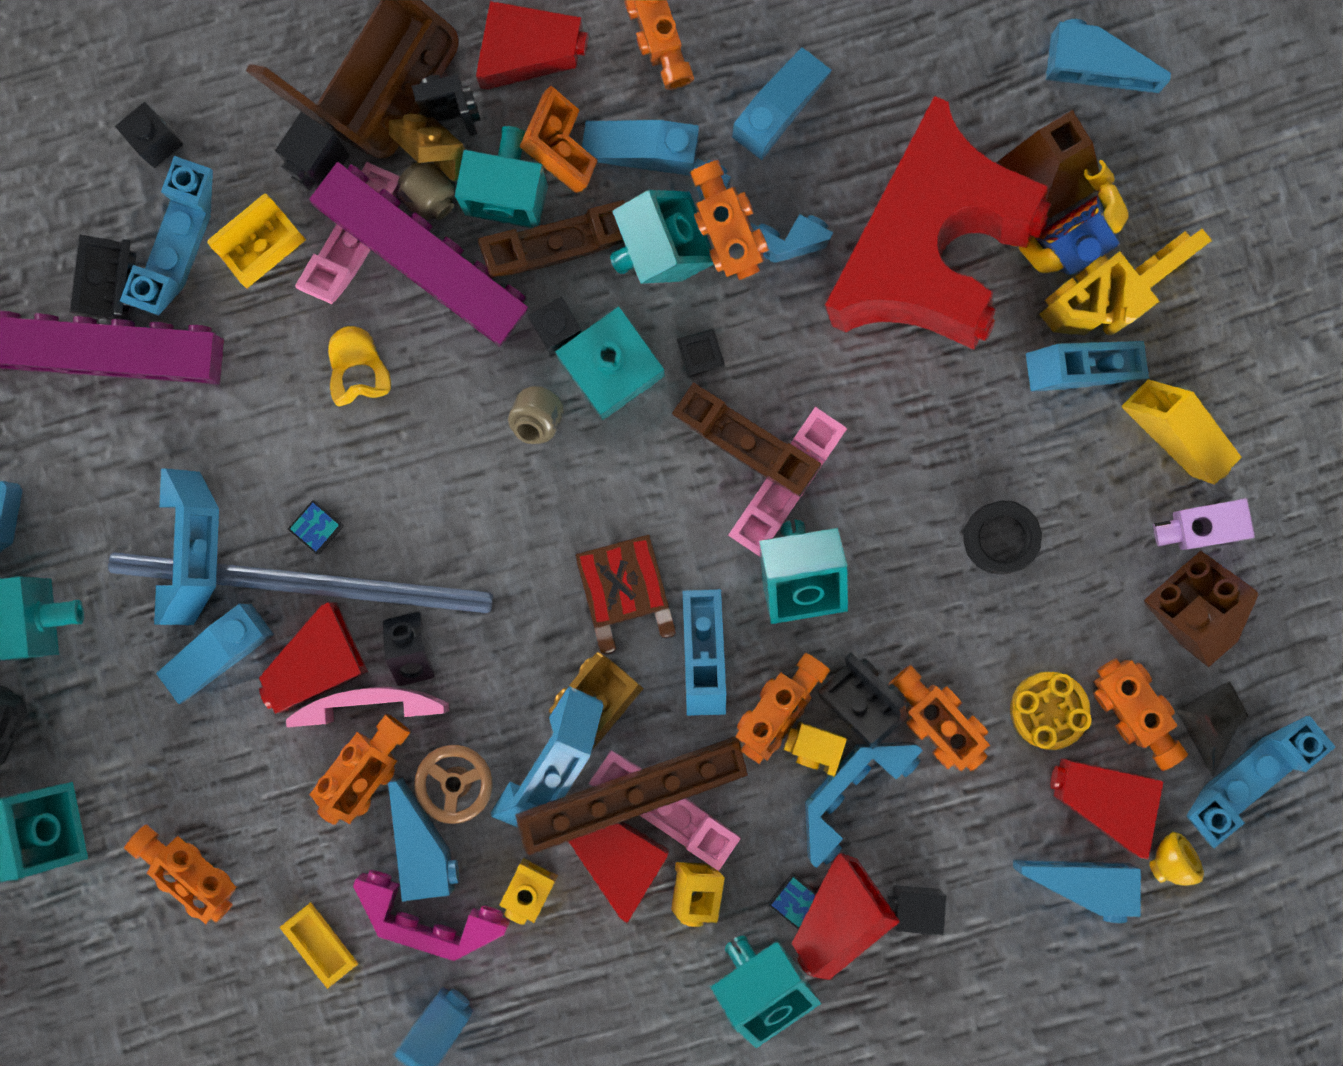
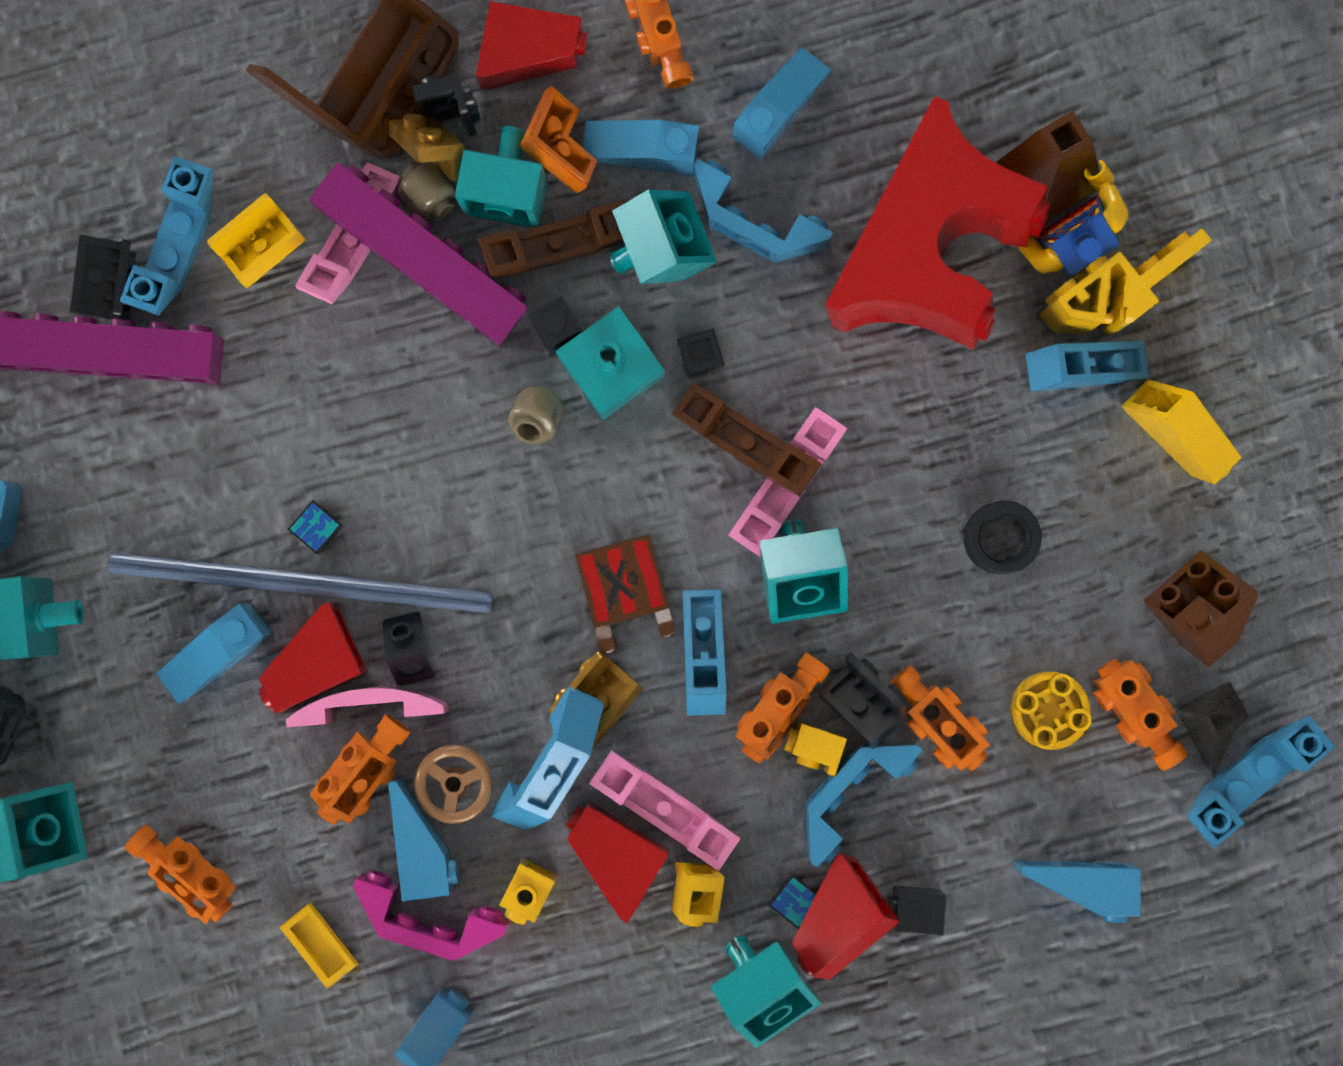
black brick [115,102,184,168] -> none
dark azure slope [154,468,219,625] -> none
black brick [275,112,350,191] -> none
yellow piece [328,326,391,406] -> none
reddish brown tile [515,737,748,856] -> none
orange brick [690,160,769,280] -> none
dark azure slope [1046,19,1171,93] -> none
red slope [1050,758,1164,859] -> none
yellow brick [1149,832,1204,886] -> none
lavender torso [1153,498,1255,550] -> none

